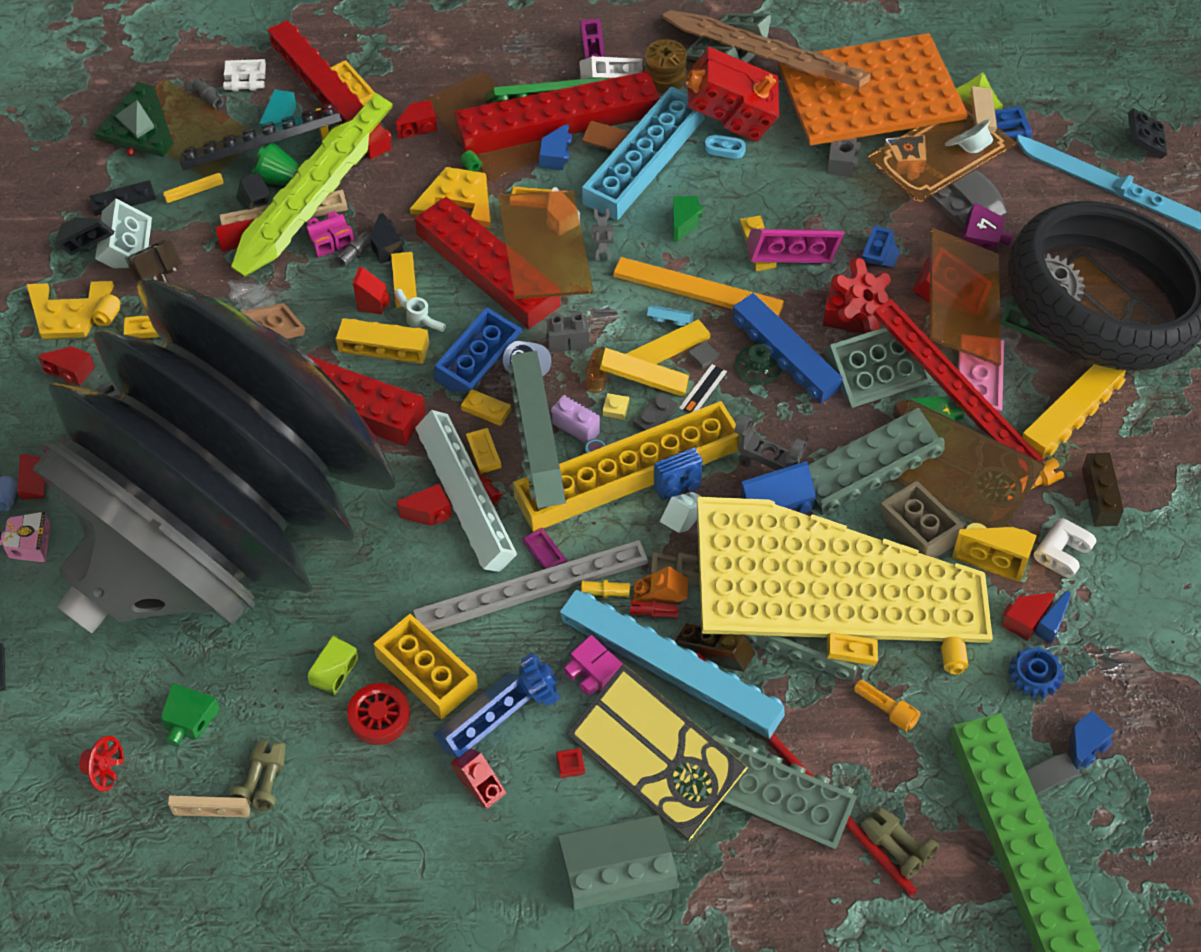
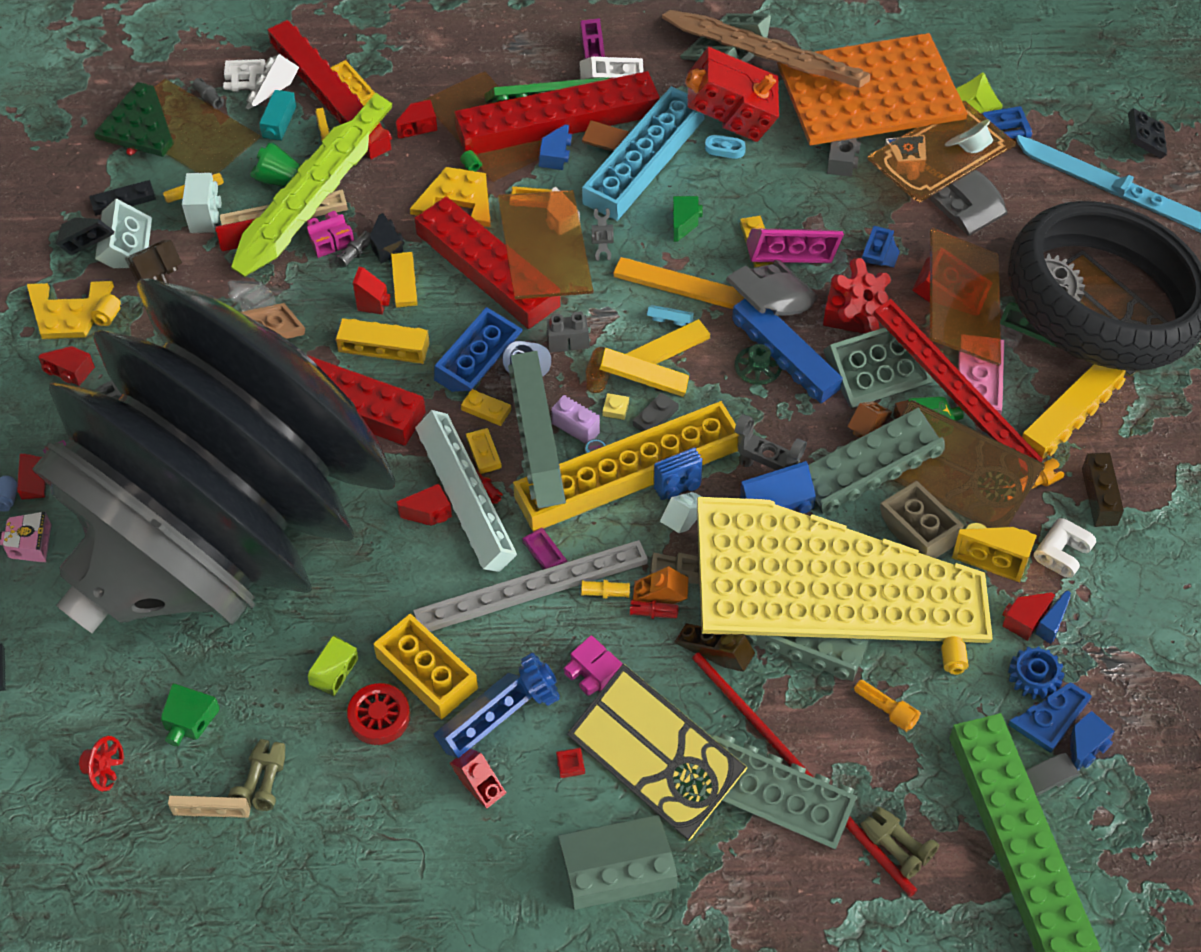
sand green slope [116,100,154,138] -> none
yellow plate [124,316,159,339] -> none
black plate [180,103,342,170] -> none
black slope [236,173,270,210] -> none
light aqua piece [394,289,446,332] -> none
medium azure brick [560,590,785,739] -> none
pearl gold wheel [645,39,687,93] -> none
sticker [679,364,727,413] -> none
dark grey tile [688,341,719,370] -> none
yellow plate [827,632,878,666] -> none
magenta torso [959,203,1013,252] -> none
tan tile [970,86,997,133] -> none
none -> light aqua brick [182,173,221,233]
none -> white slope [246,54,299,109]
none -> dark grey slope [726,260,818,315]
none -> dark orange slope [847,401,893,438]
none -> blue wing [1008,682,1092,753]

